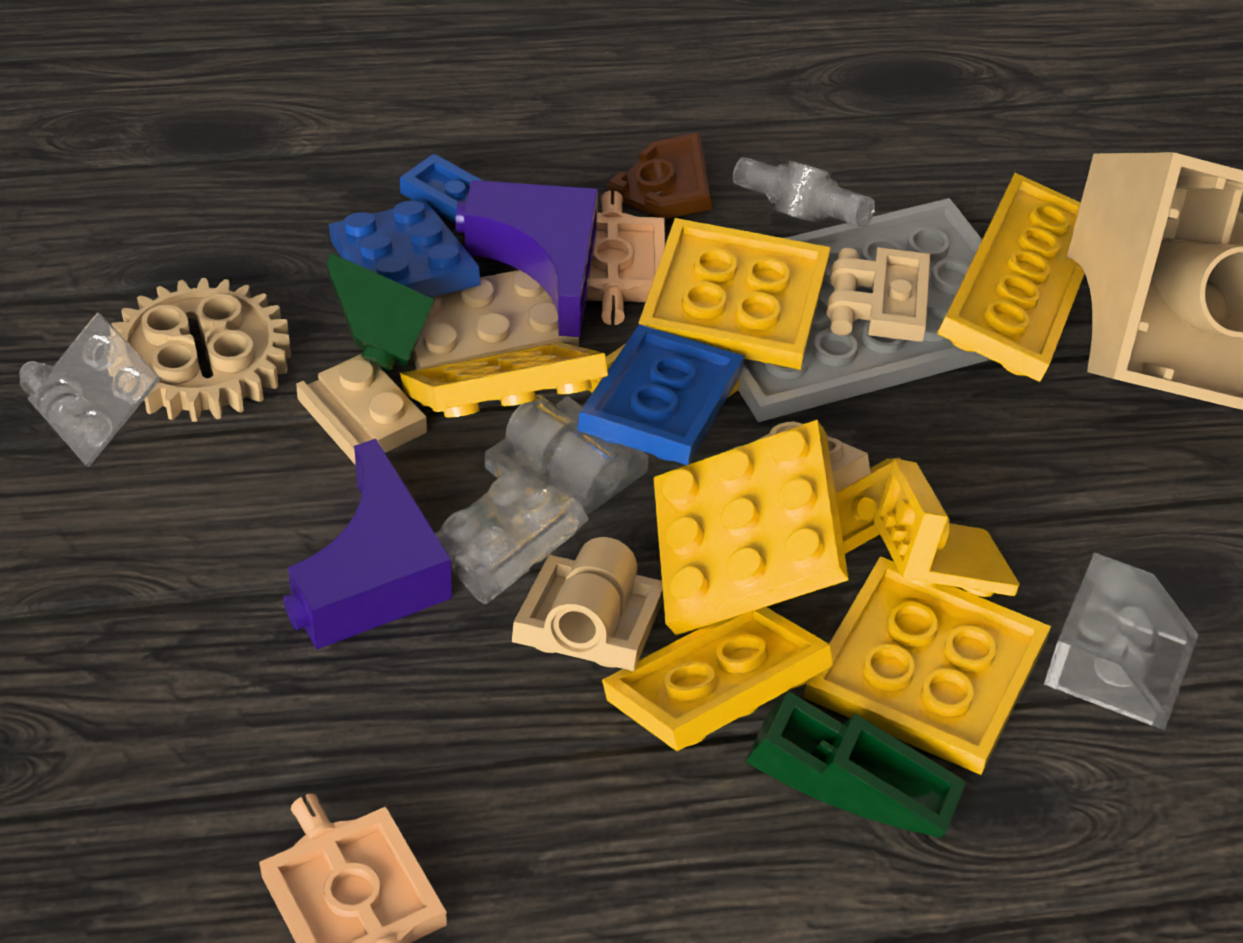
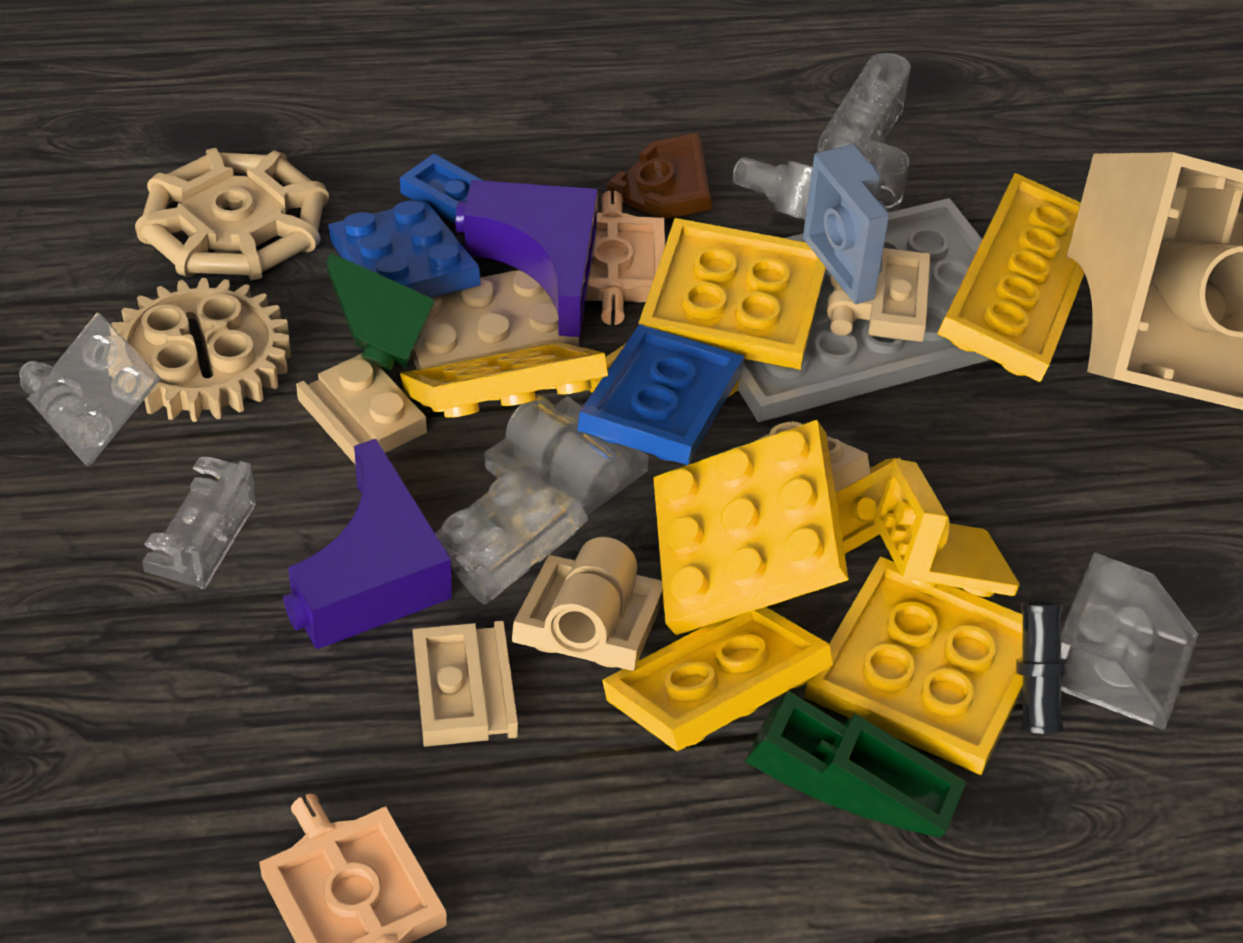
none -> tan plate [135,148,329,281]
none -> clear hinge [142,457,256,589]
none -> tan plate [413,621,518,747]
none -> sand blue plate [803,144,890,305]
none -> clear beam [816,53,911,212]
none -> black pin [1016,601,1068,734]

